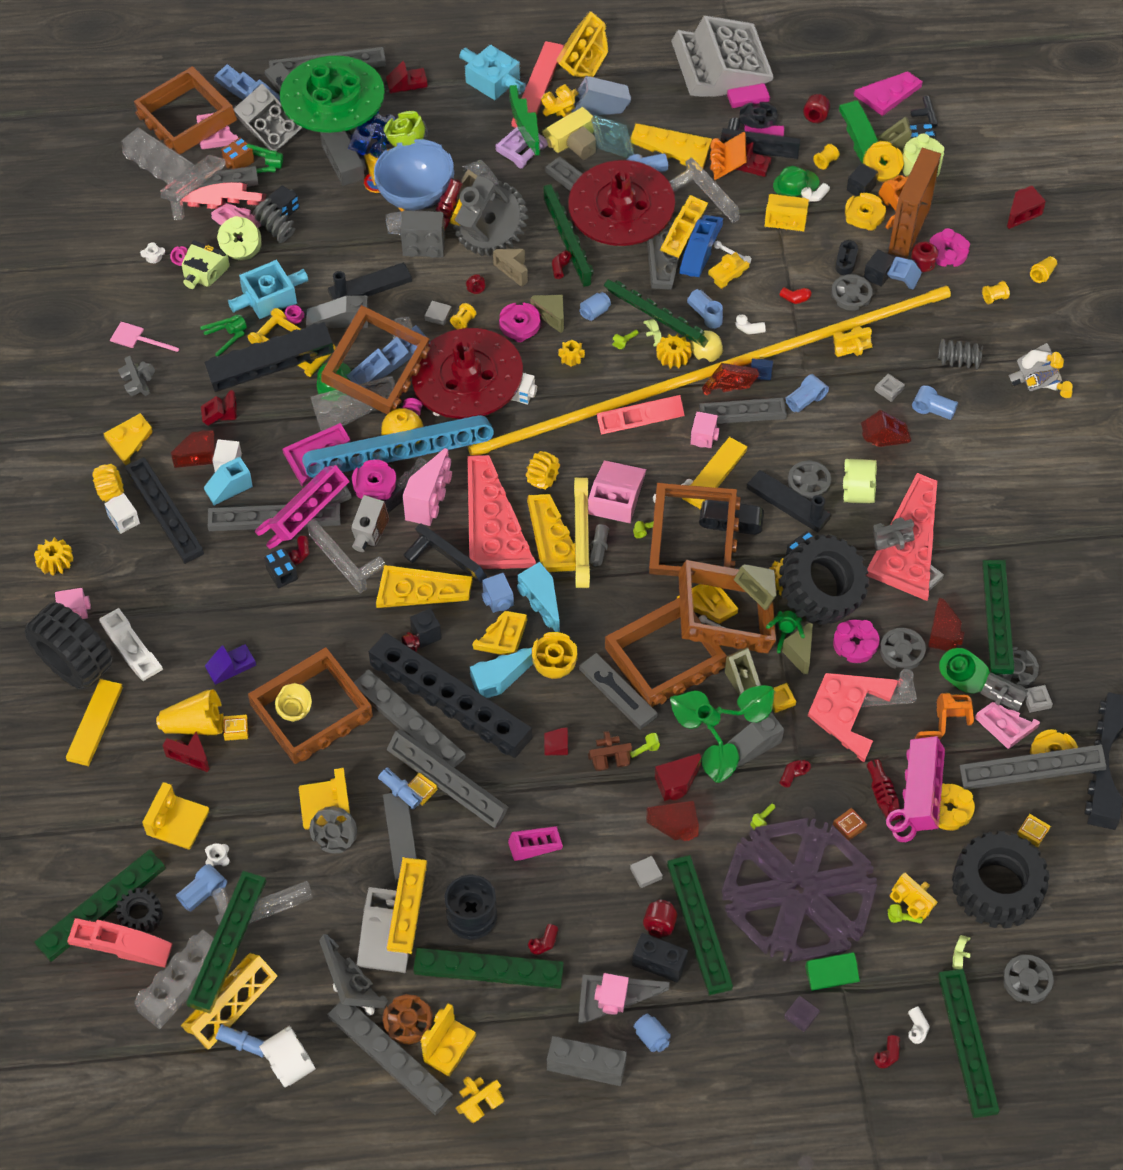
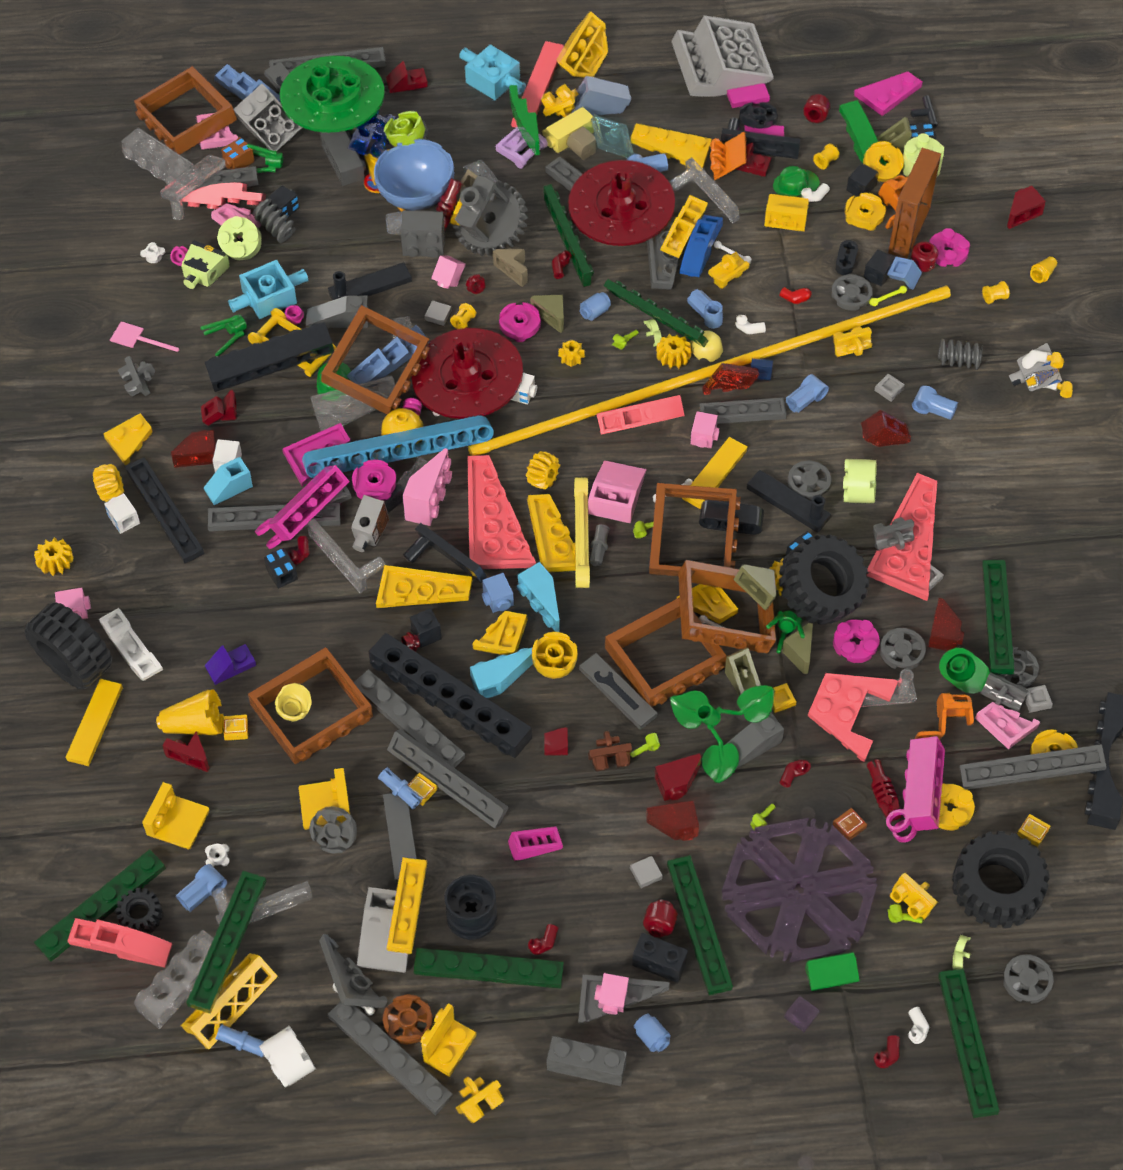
none -> bright pink brick [431,256,465,289]
none -> neon yellow hinge [869,286,907,306]

